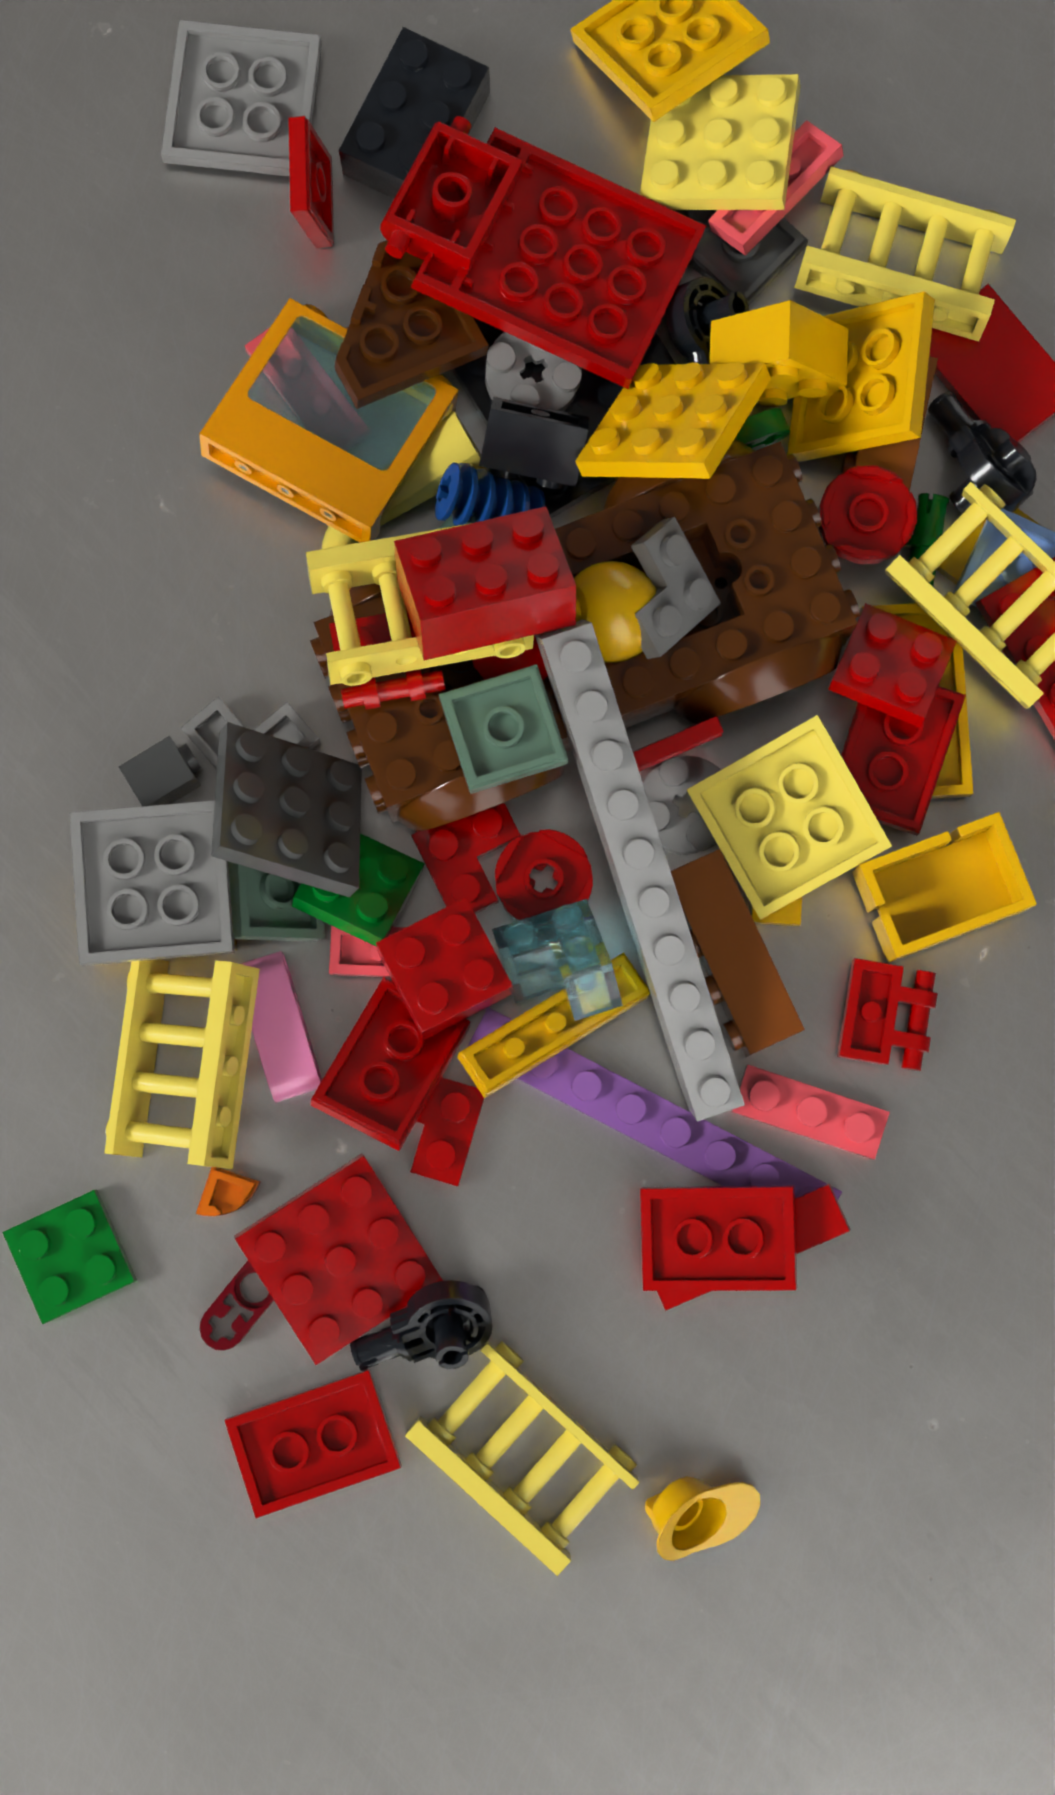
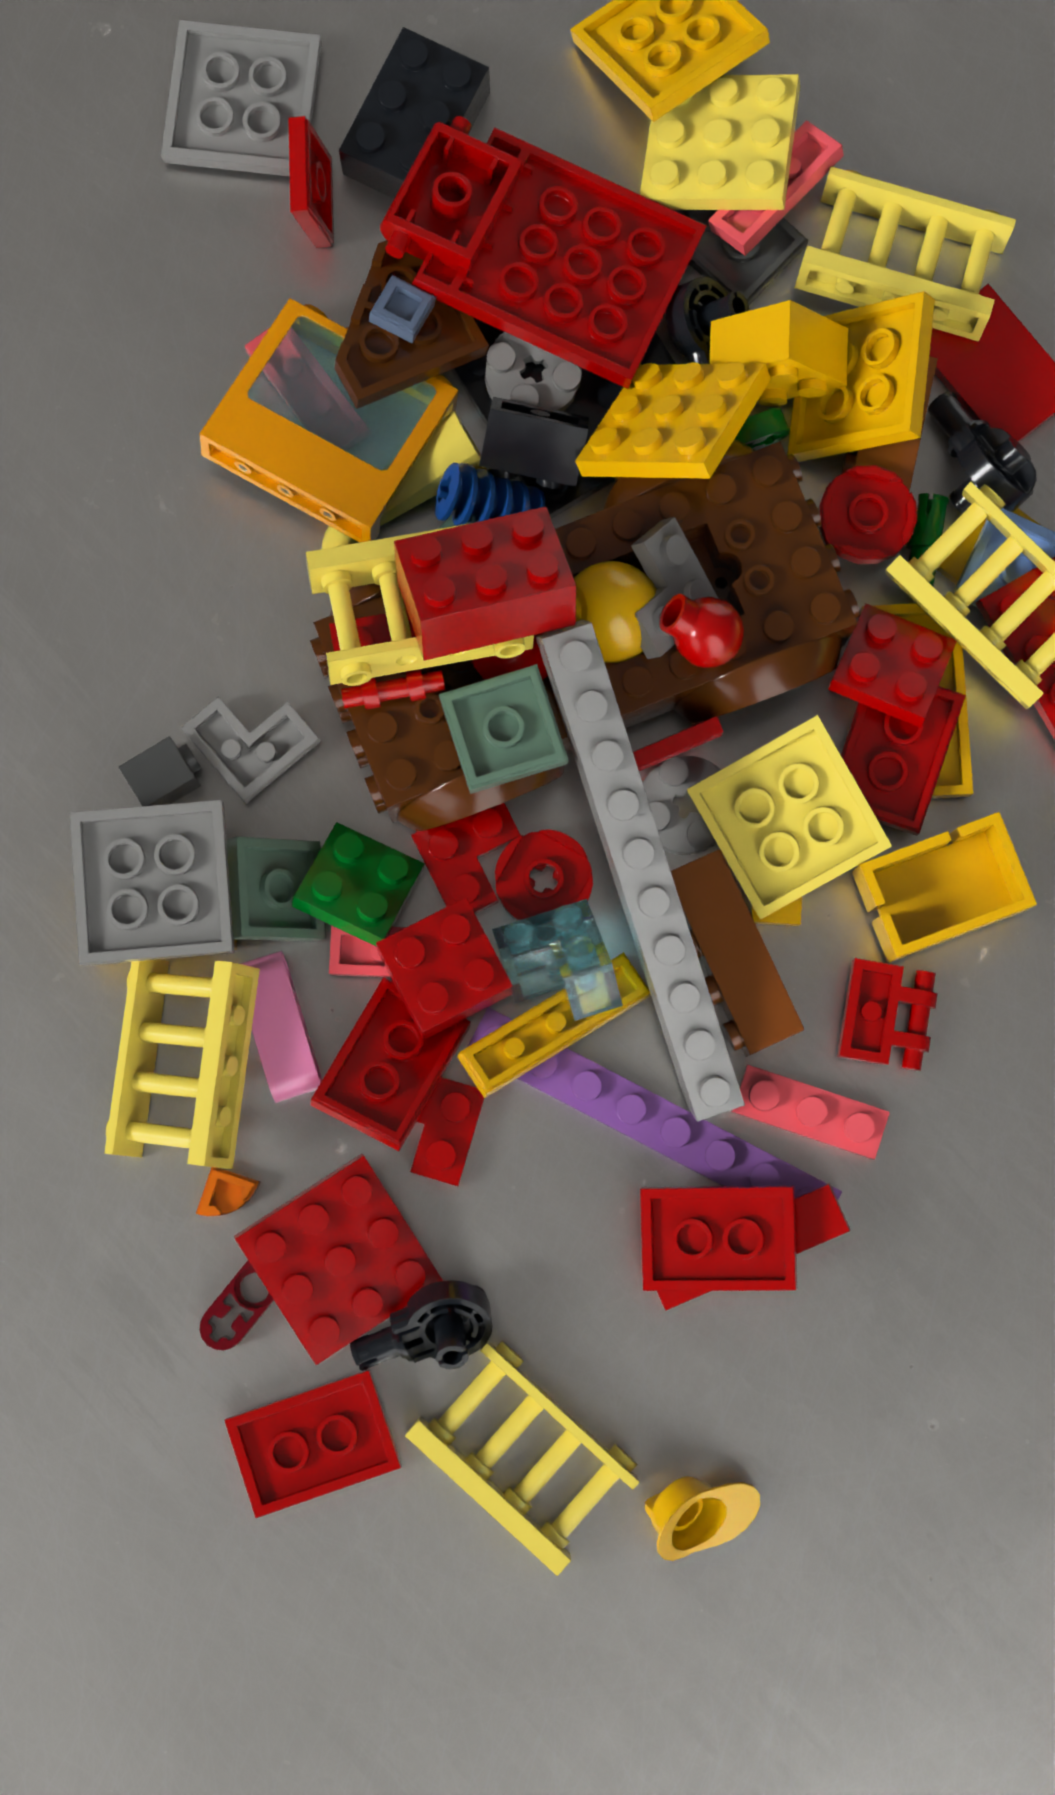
green plate [2,1190,137,1324] -> none
dark grey plate [211,722,362,898] -> none
none -> sand blue tile [369,275,436,343]
none -> red piece [659,594,744,668]

